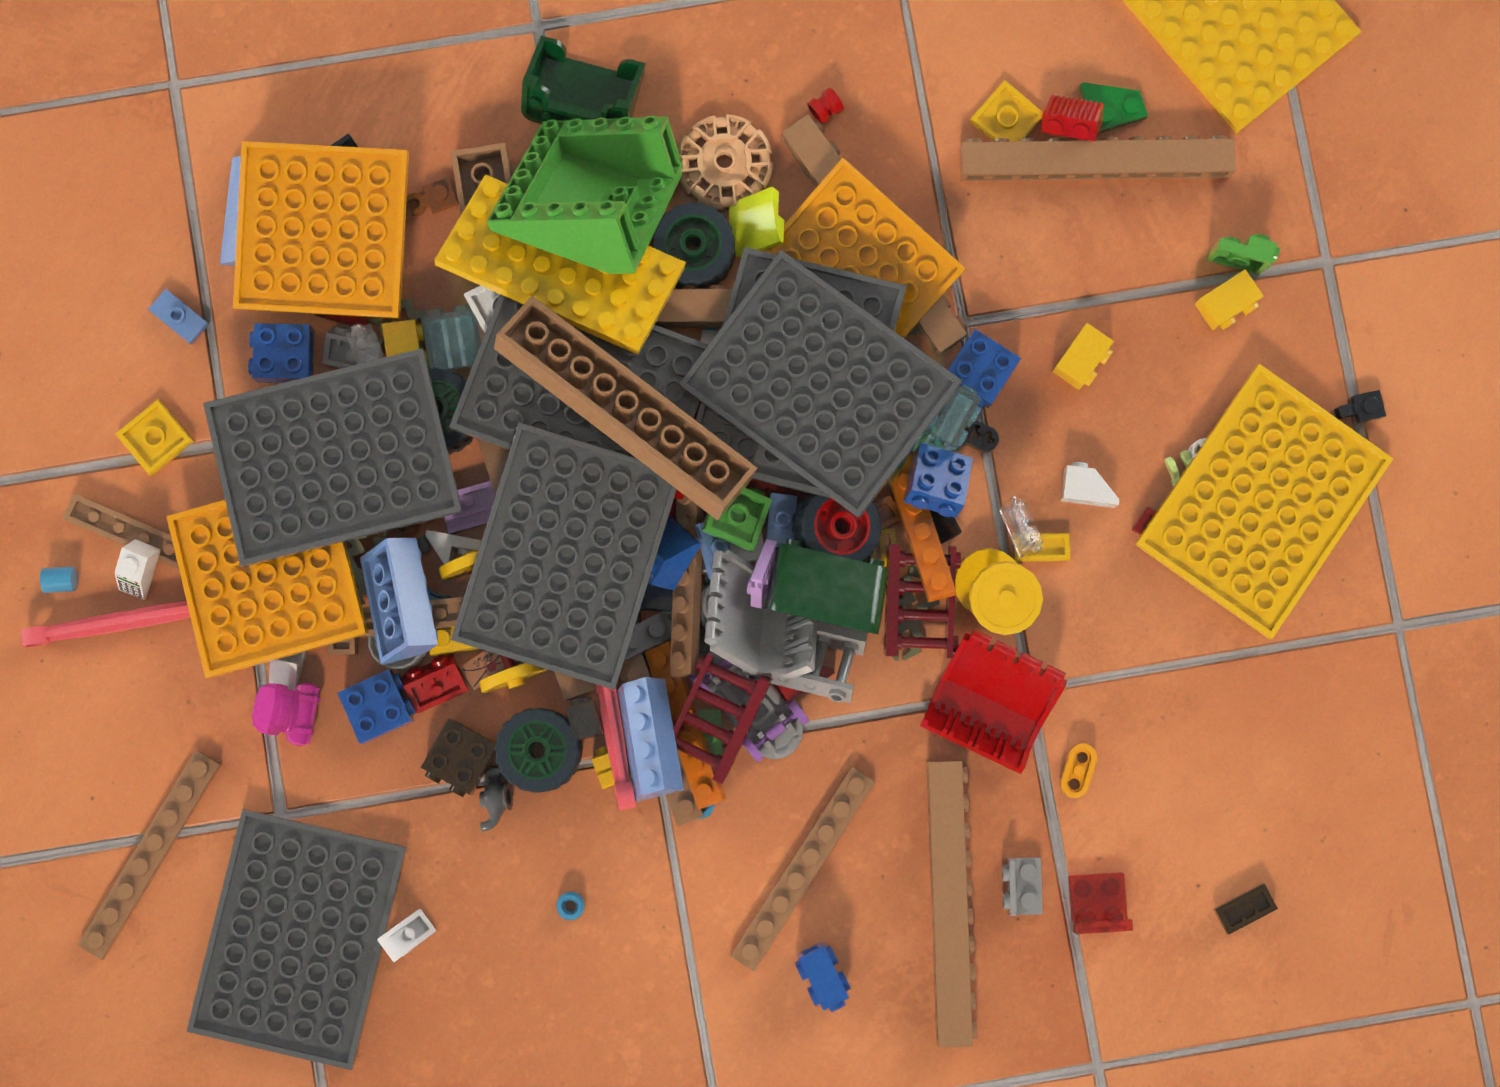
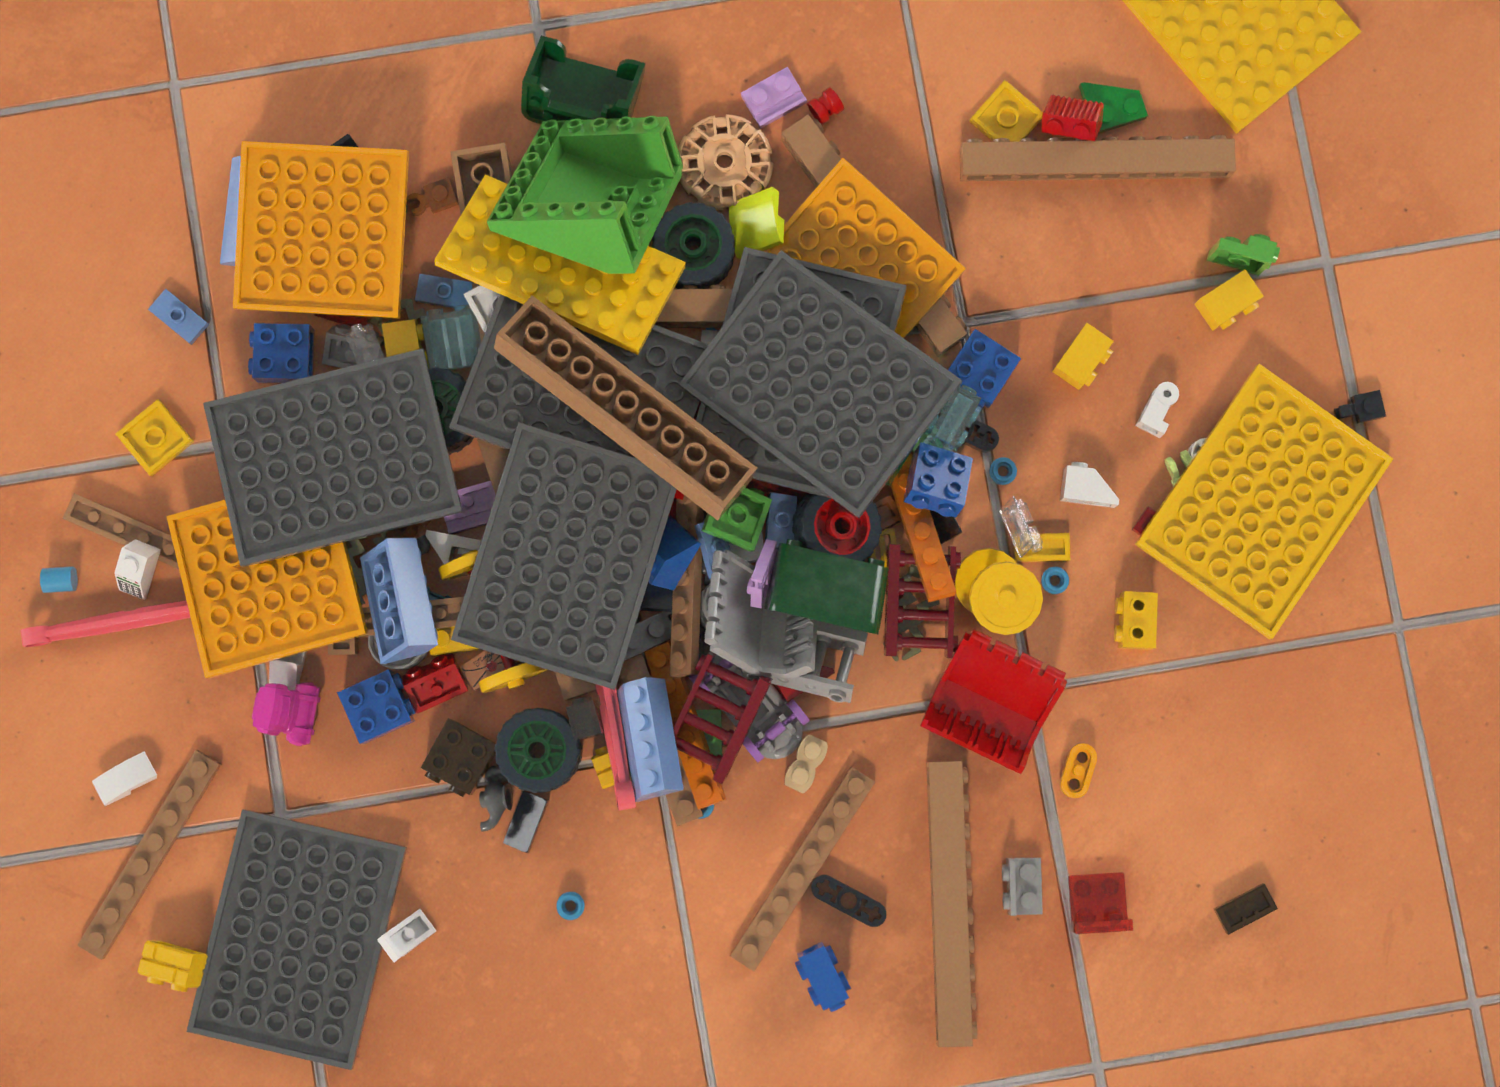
none -> white slope [92,751,157,806]
none -> yellow brick [137,940,208,992]
none -> medium blue plate [415,274,472,311]
none -> slope [503,791,549,853]
none -> lavender plate [741,67,807,129]
none -> tan brick [784,734,828,794]
none -> black beam [811,874,886,927]
none -> dark azure plate [989,457,1017,485]
none -> dark azure plate [1041,567,1069,594]
none -> yellow brick [1114,591,1158,650]
none -> white leg [1135,382,1179,438]

